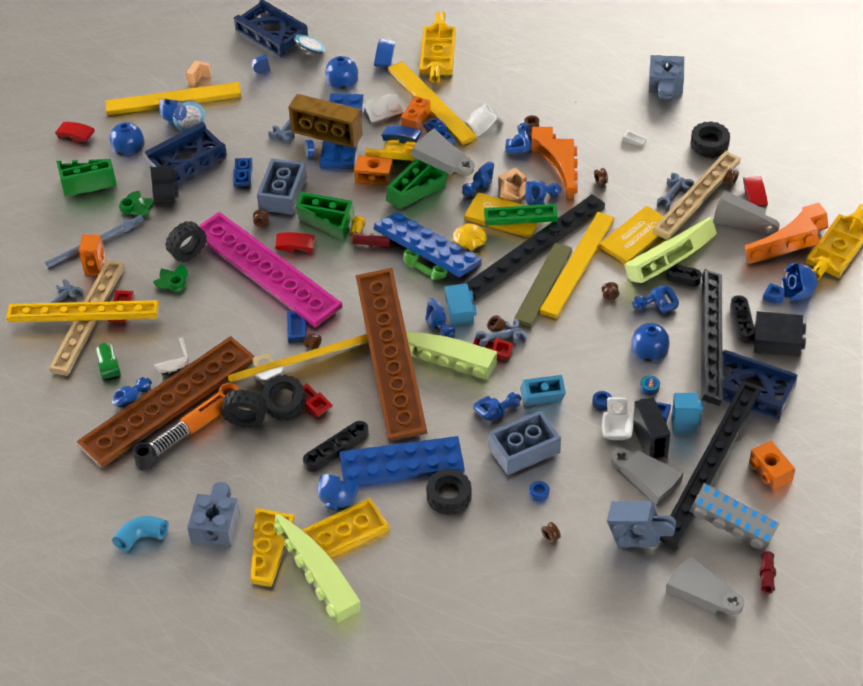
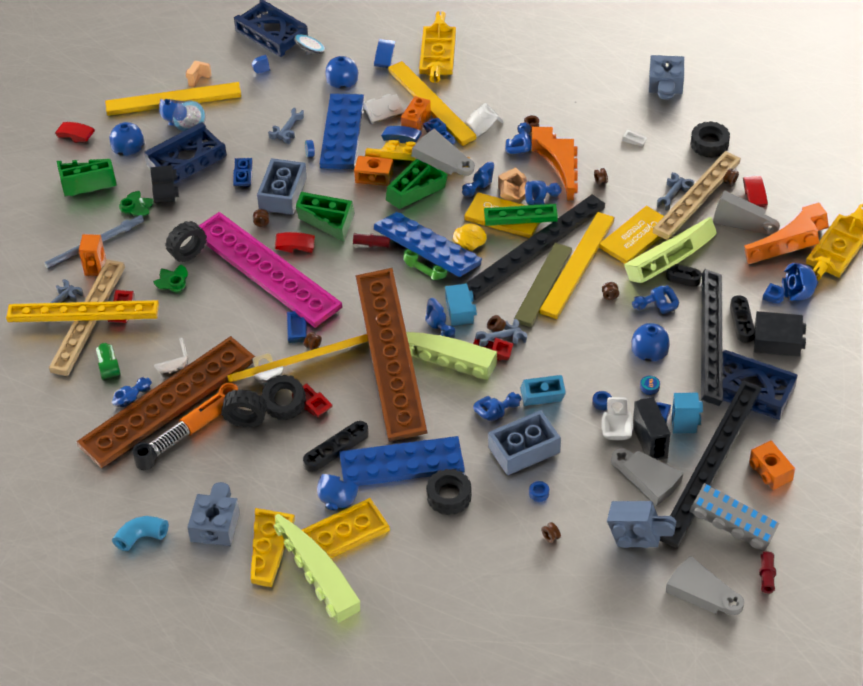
pearl gold brick [288,94,363,149] -> none
yellow pin [349,215,366,238] -> none

